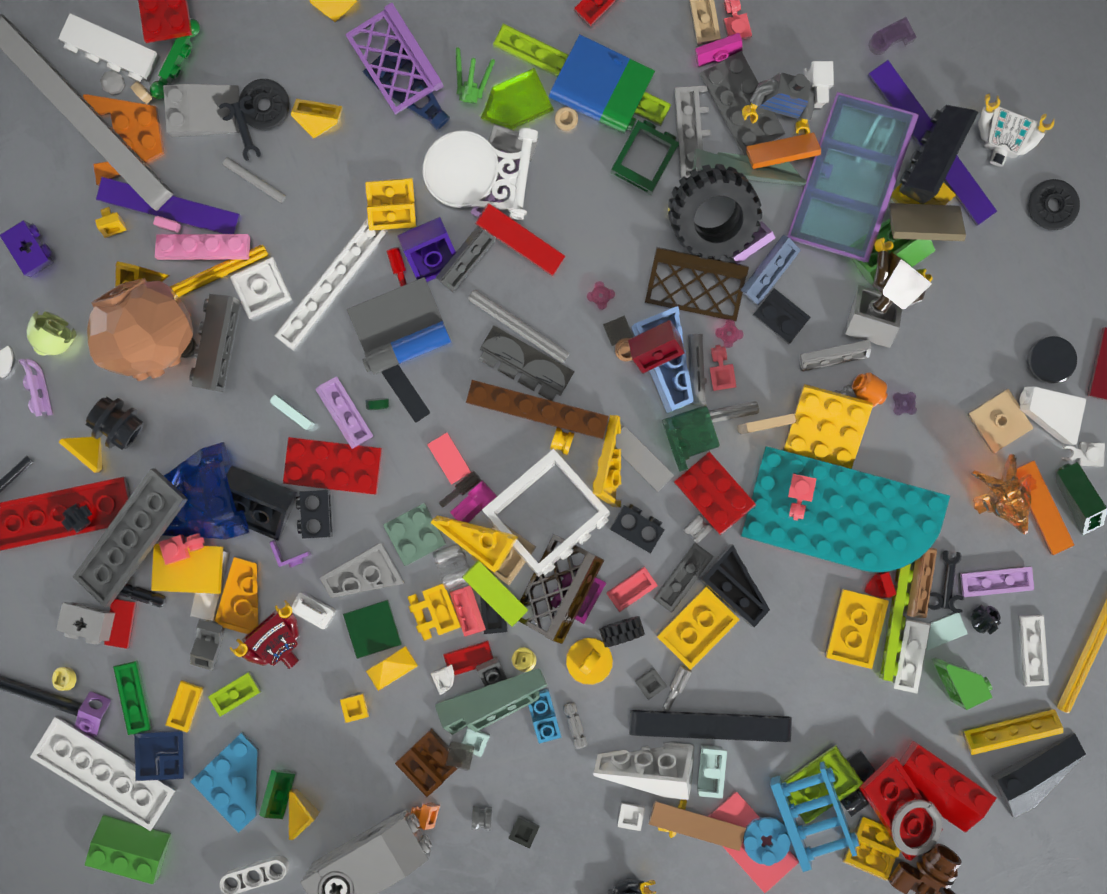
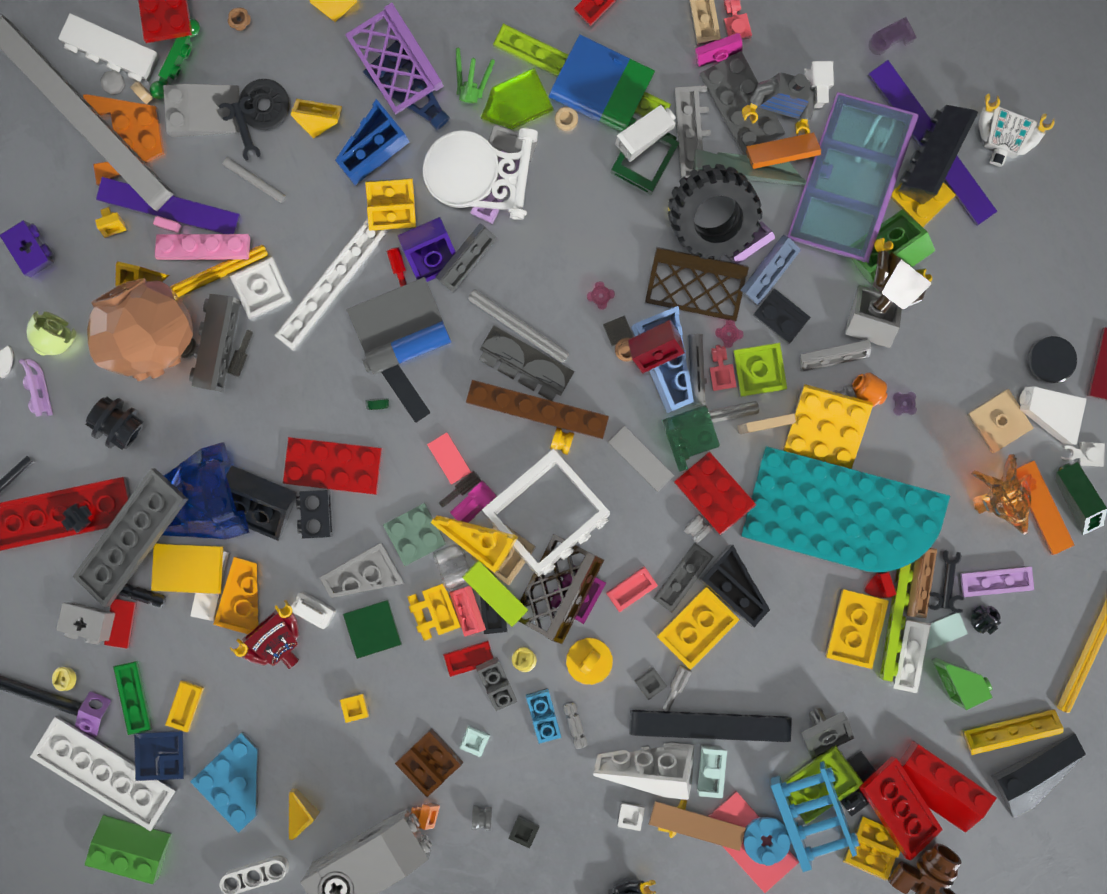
yellow slope [59,437,103,473] -> none
coral plate [159,534,205,565] -> none
dark grey brick [190,619,225,671] -> none
lime plate [208,671,262,717] -> none
green plate [259,769,295,819] -> none
medium lavender bracket [269,540,311,568] -> none
light aqua tile [270,394,315,430] -> none
lavender plate [315,377,373,449] -> none
yellow slope [366,646,418,691] -> none
white tile [431,665,454,695] -> none
sand green wedge [435,669,547,735] -> none
clear smoke plate [445,741,475,771] -> none
red tile [475,204,565,276] -> none
yellow wing [593,415,621,508] -> none
black tyre [599,616,645,647] -> none
black brick [610,503,665,554] -> none
coral plate [788,474,816,521] -> none
dark tan tile [888,203,966,241] -> none
light grey piece [892,799,942,855] -> none
white tile [1019,614,1049,687] -> none
black wheel [1029,179,1080,230] -> none
none -> clear smoke axle [226,330,253,377]
none -> medium nougat plate [228,7,251,31]
none -> blue wedge [335,99,410,185]
none -> white slope [615,105,676,162]
none -> lime plate [733,343,787,397]
none -> dark grey tile [801,708,854,759]

